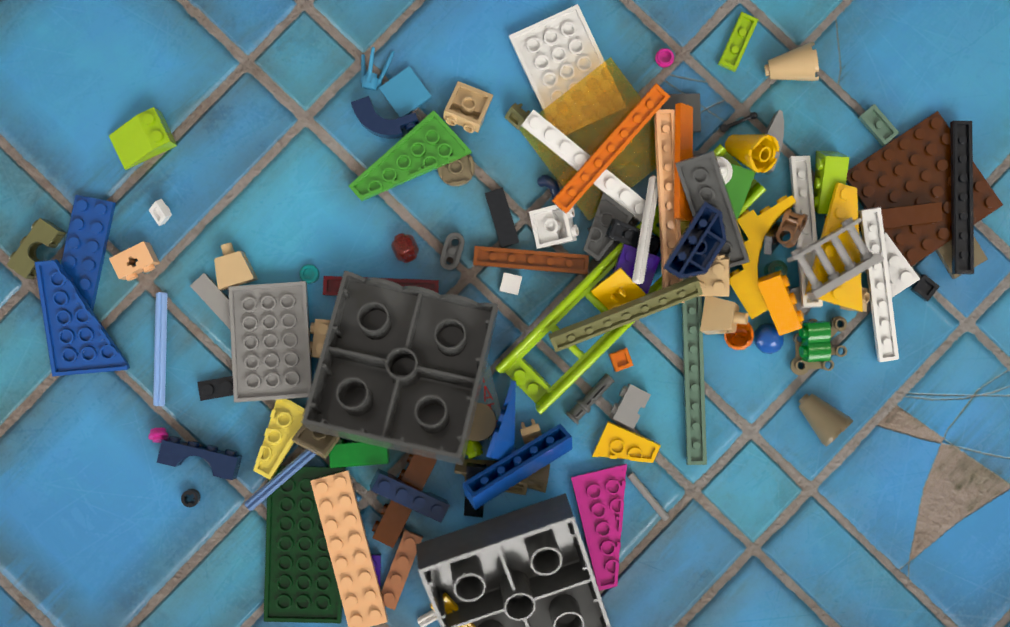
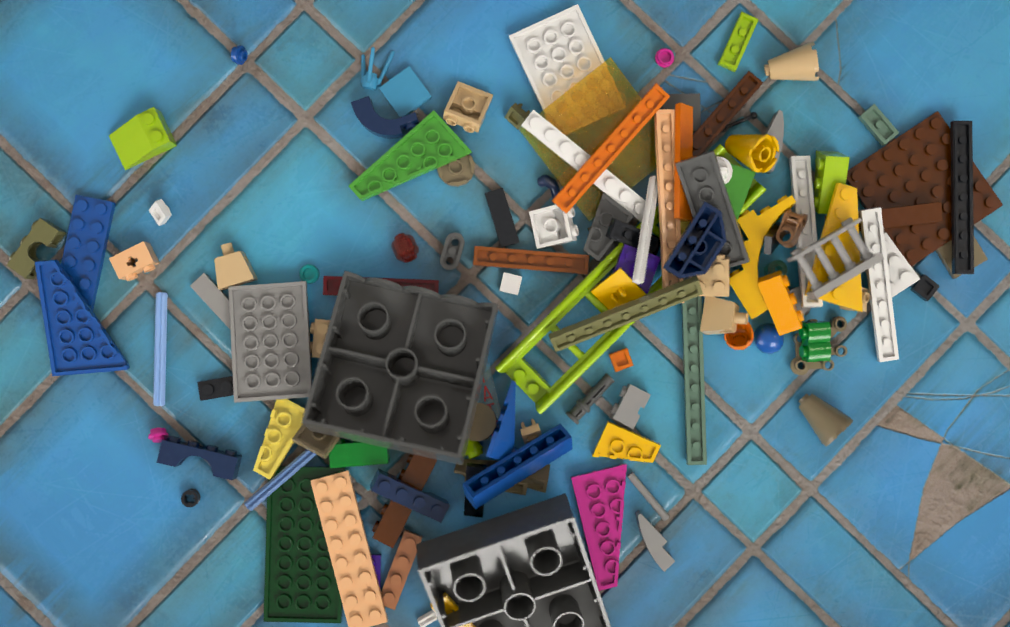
none -> blue plate [231,45,248,65]
none -> light grey slope [635,511,675,572]
none -> reddish brown tile [693,71,763,157]

